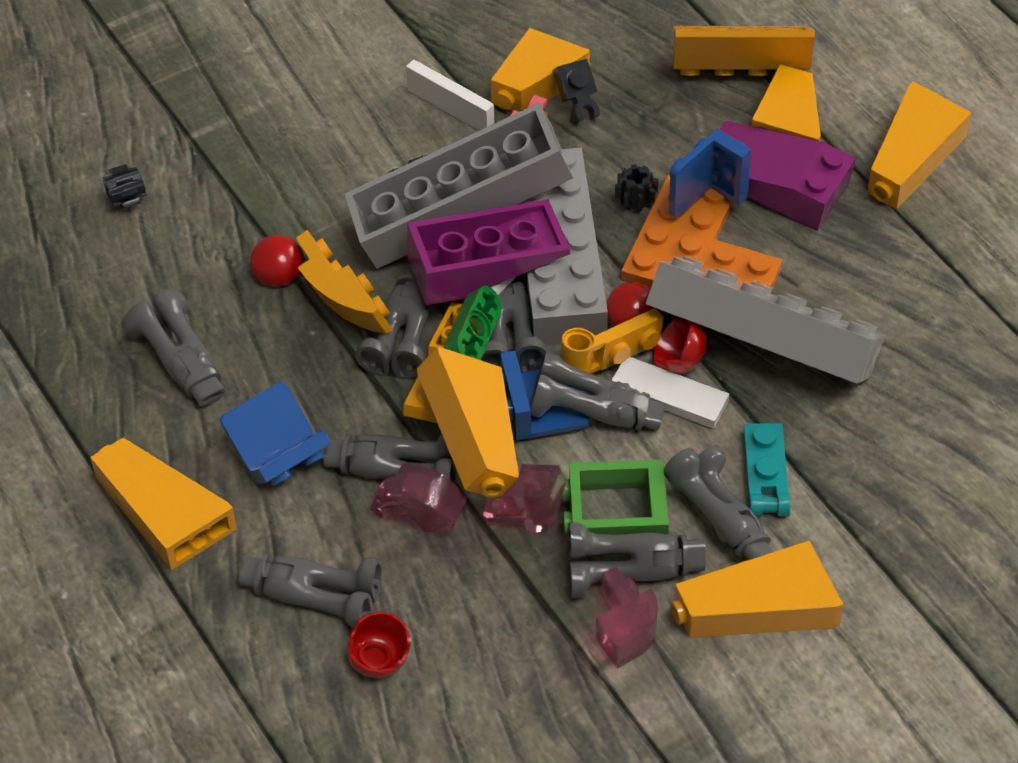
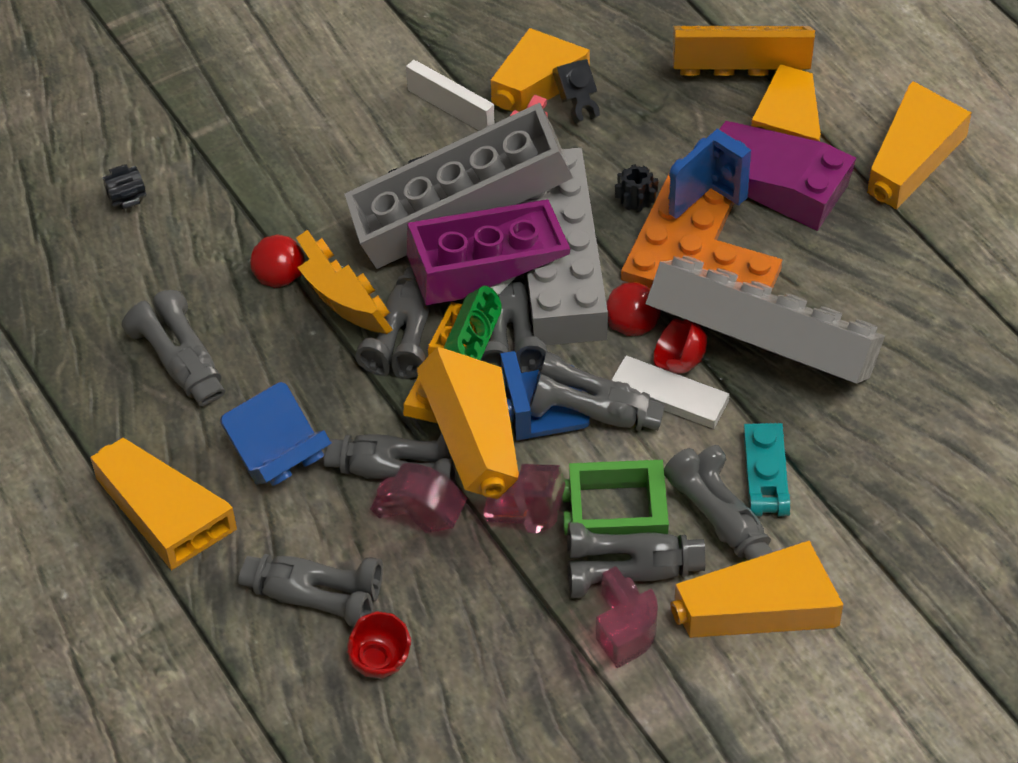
light orange plate [559,308,664,374] -> none

